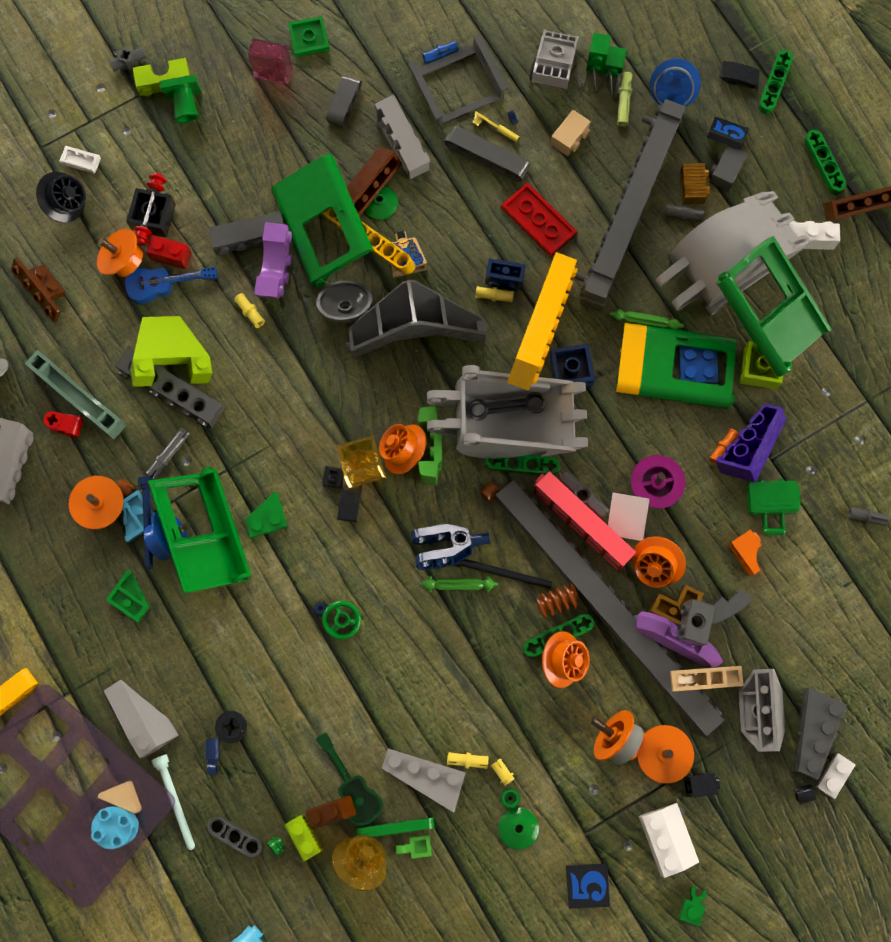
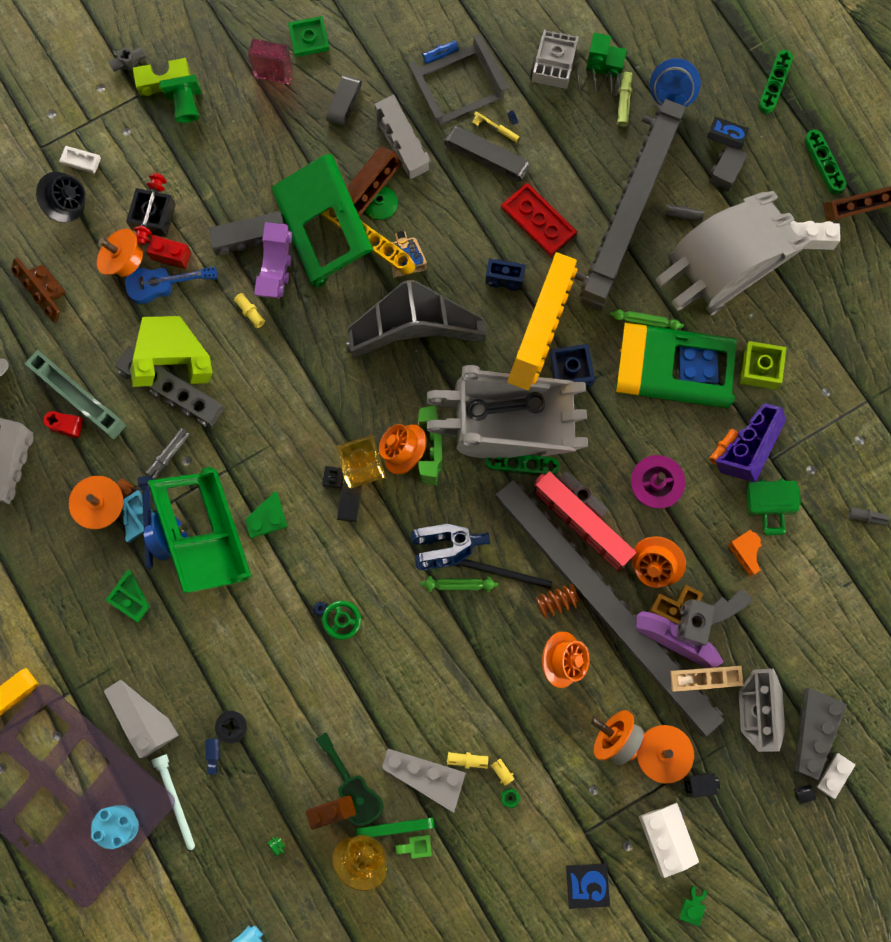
tan slope [98,781,142,813] -> none
dark grey beam [207,816,264,857] -> none
lime brick [285,815,323,862] -> none
dark grey dish [316,280,373,323] -> none
light yellow pin [475,286,514,303] -> none
dark orange hose [479,481,500,503] -> none
green dish [498,807,539,849] -> none
green beam [523,614,594,658] -> none
tan brick [550,110,591,156] -> none
sticker [608,493,649,541] -> none
pearl gold brick [680,163,710,204] -> none
green piece [716,236,832,377] -> none
black slope [719,61,760,89] -> none

